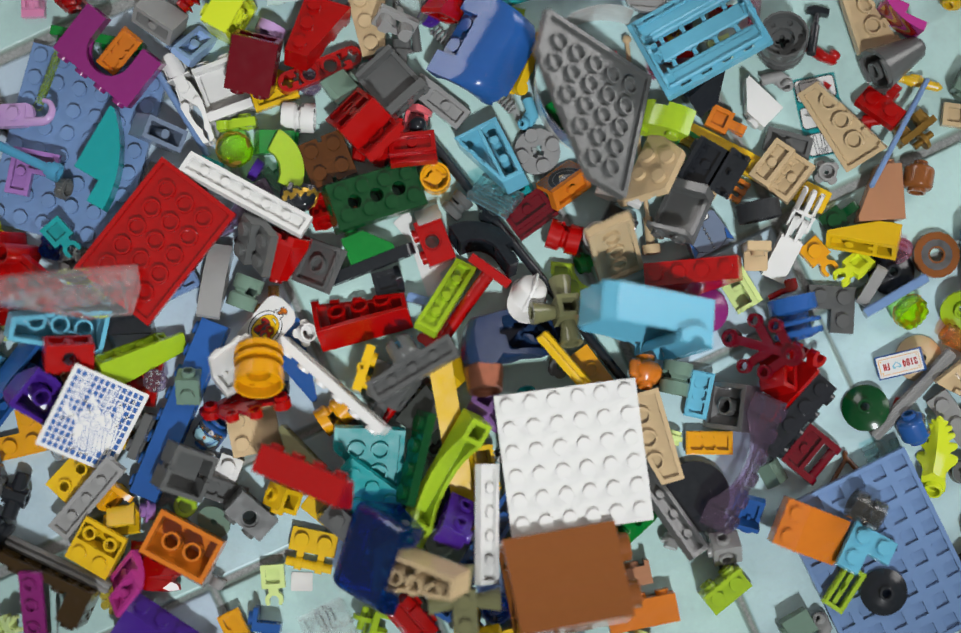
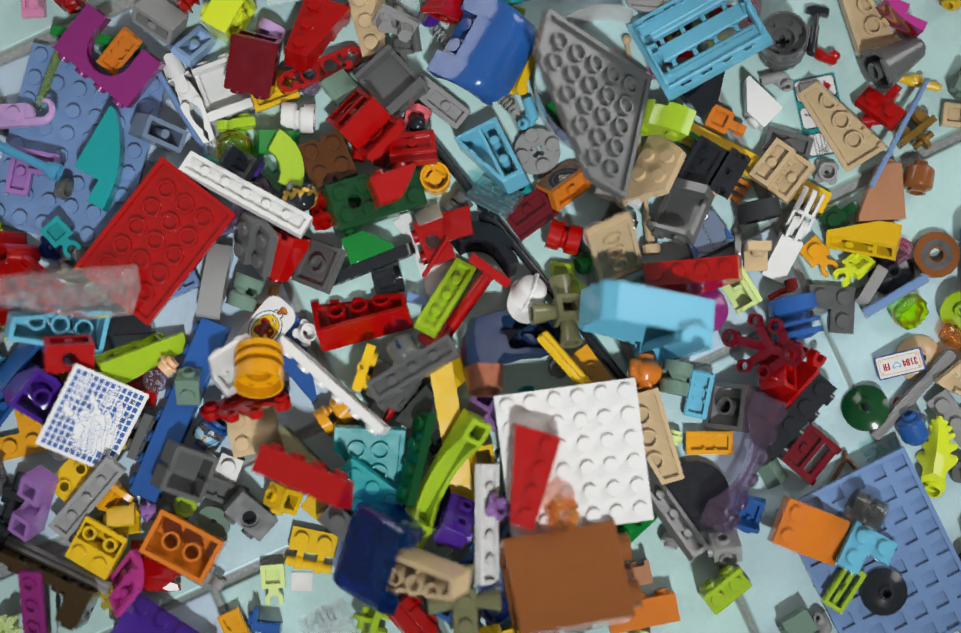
none -> medium lavender arch [8,465,59,542]
none -> light nougat plate [157,355,179,377]
none -> black bracket [218,144,261,182]
none -> red slope [366,162,416,208]
none -> red piece [422,206,474,277]
none -> medium lavender plate [485,494,509,521]
none -> red wedge [509,422,562,531]
none -> clear orange brick [545,495,581,532]
none -> light grey piece [732,224,742,256]

